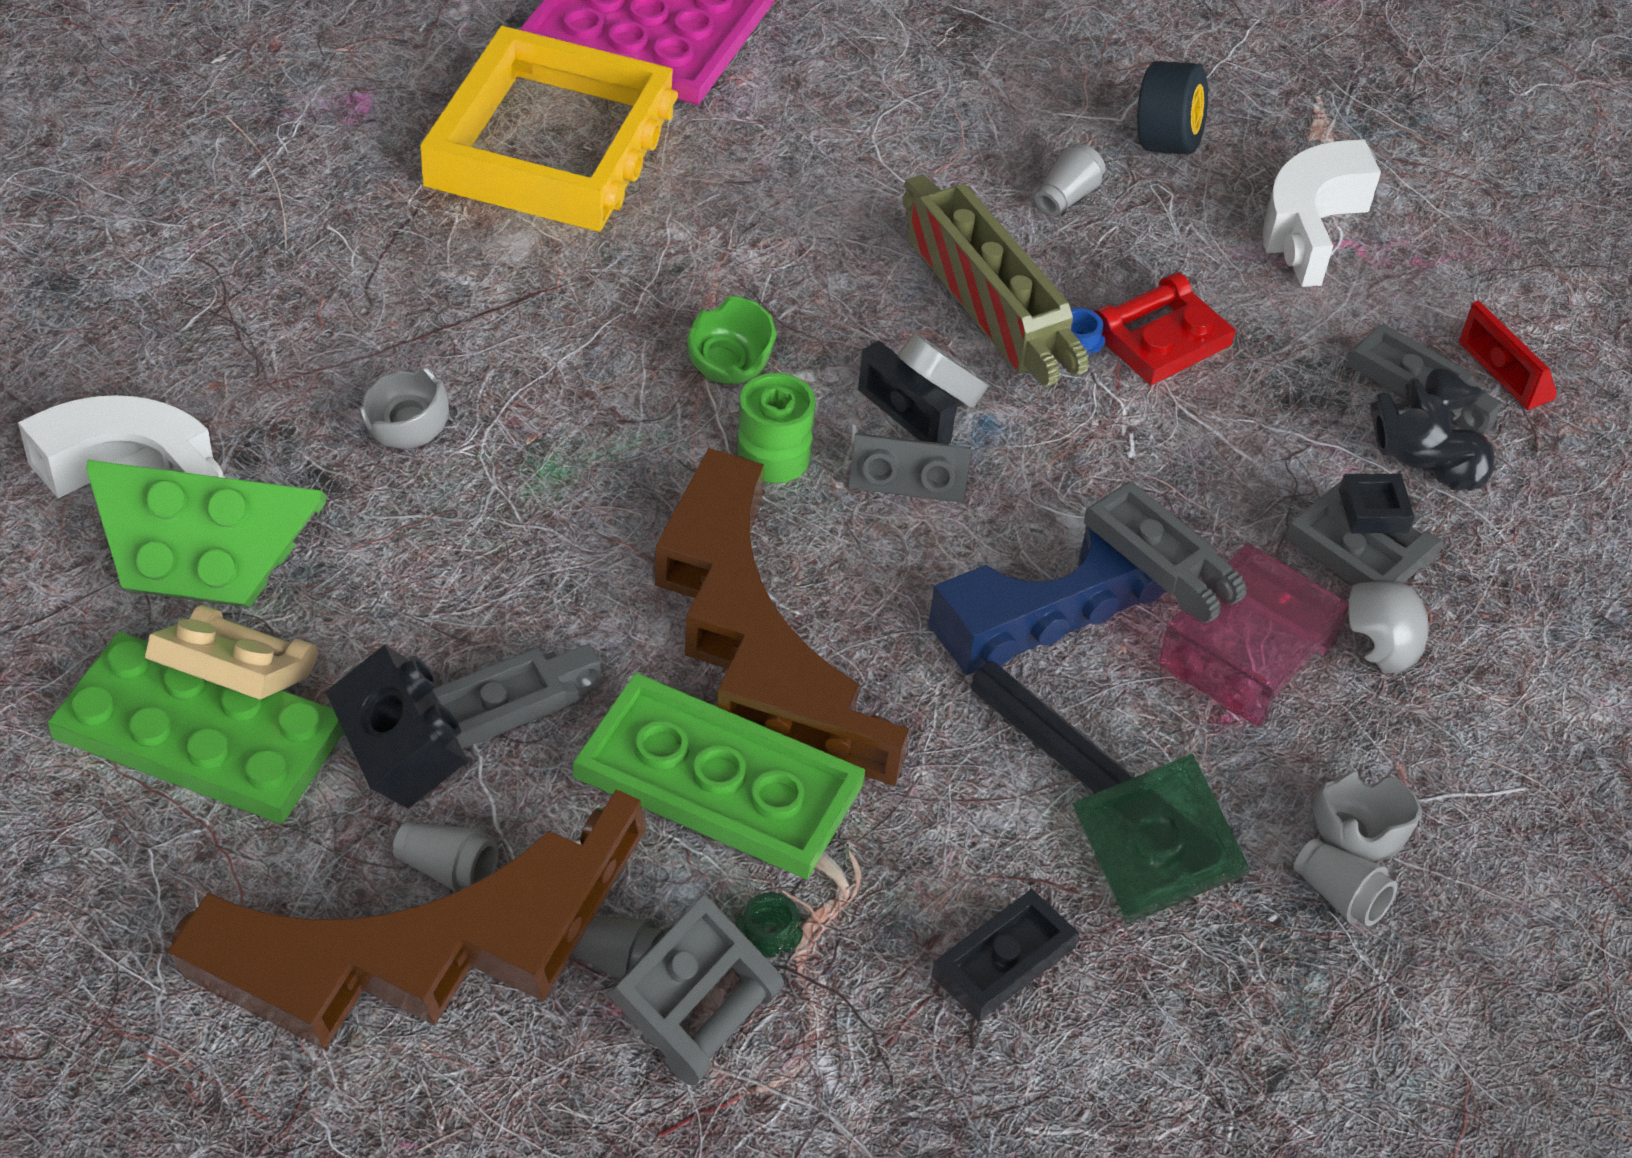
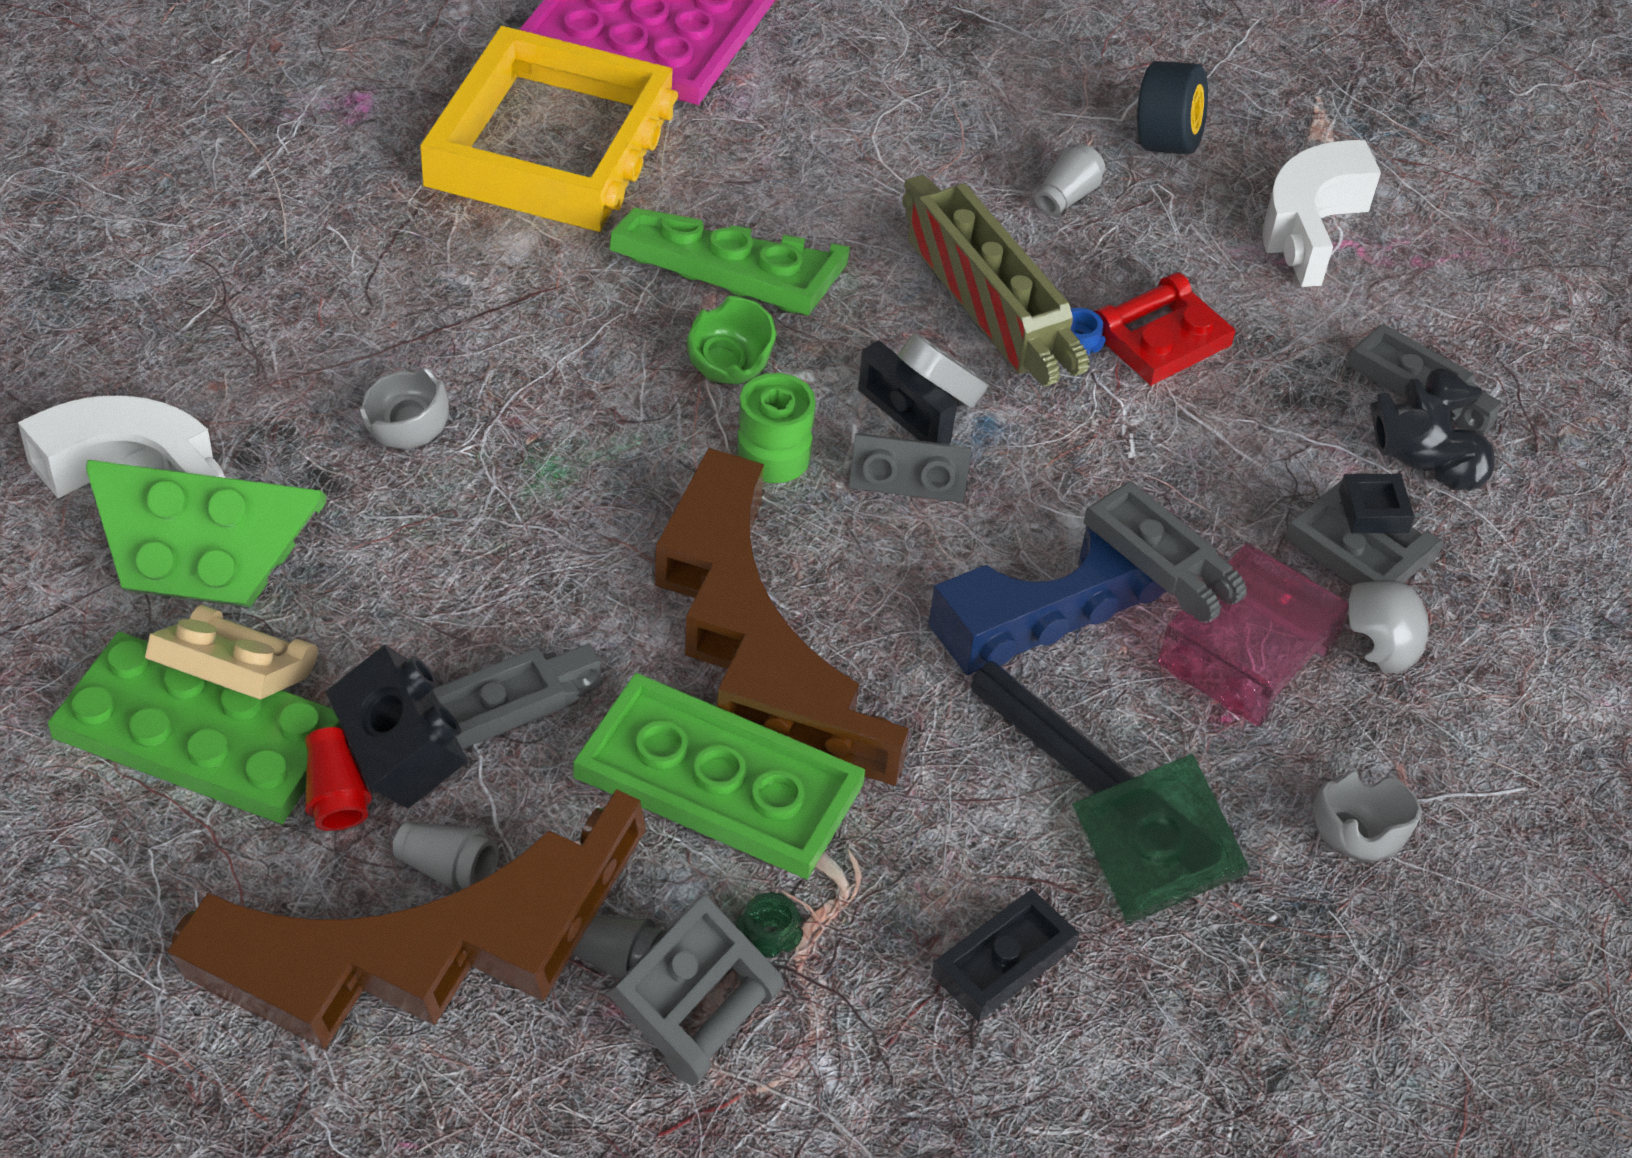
light grey cone [1294,838,1398,927] -> none
red slope [1458,300,1557,410] -> none
none -> red cone [305,727,372,831]
none -> bright green wing [610,208,850,316]

